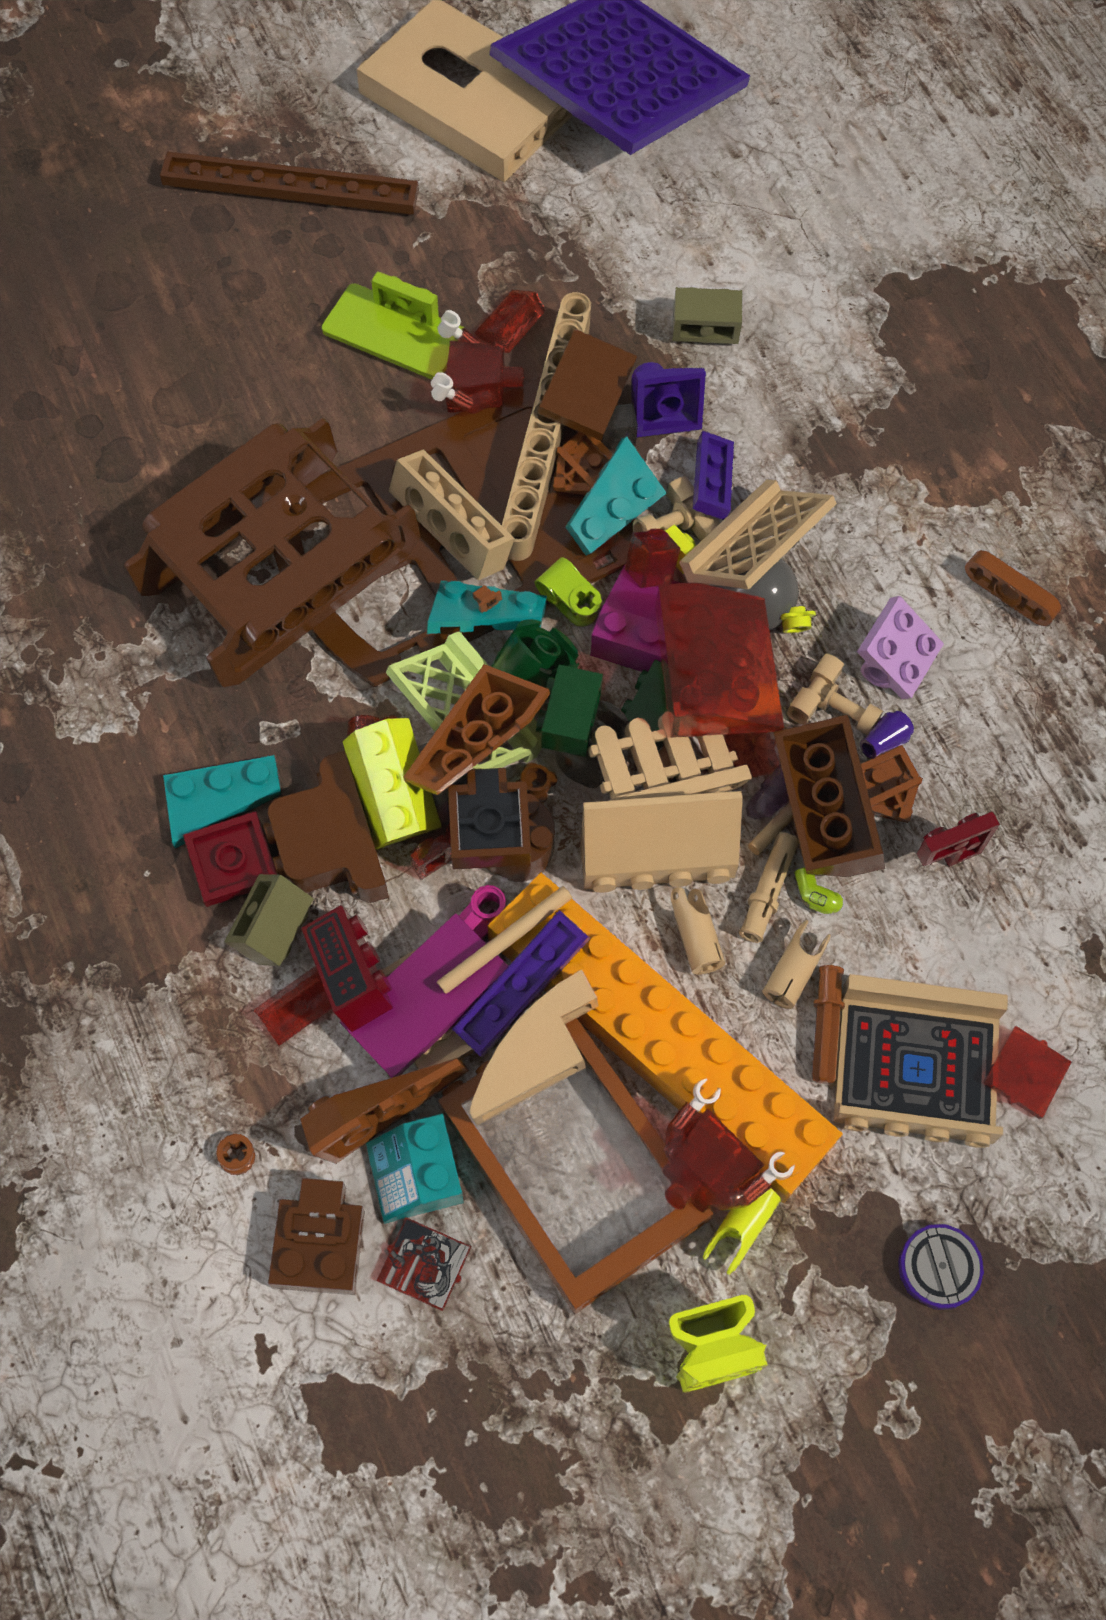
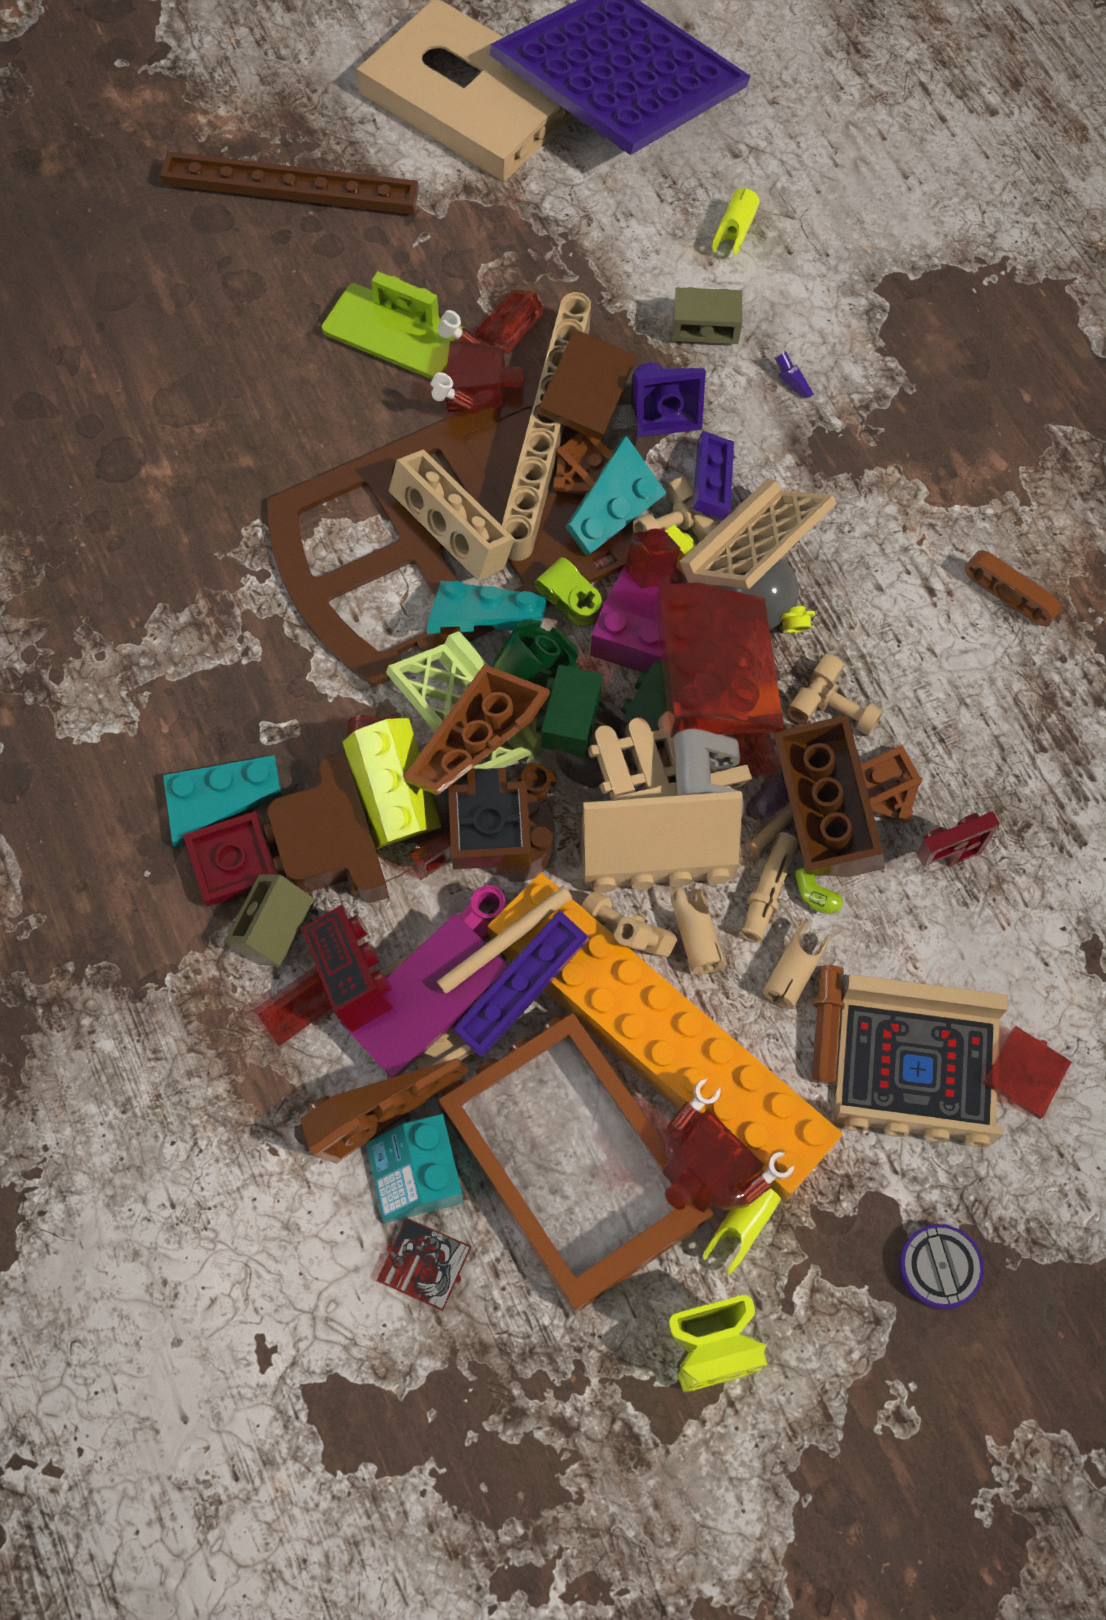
reddish brown piece [124,418,421,687] -> none
dark orange bush [216,1134,256,1175] -> none
reddish brown piece [268,1178,365,1295] -> none
tan slope [469,969,598,1125] -> none
dark orange piece [473,585,502,613] -> none
lavender plate [857,596,944,699] -> none
dark purple cone [859,711,914,759] -> none
none -> tan bar [581,891,677,957]
none -> light grey connector [674,729,744,815]
none -> neon yellow piece [712,188,760,256]
none -> dark purple bar [774,351,814,398]

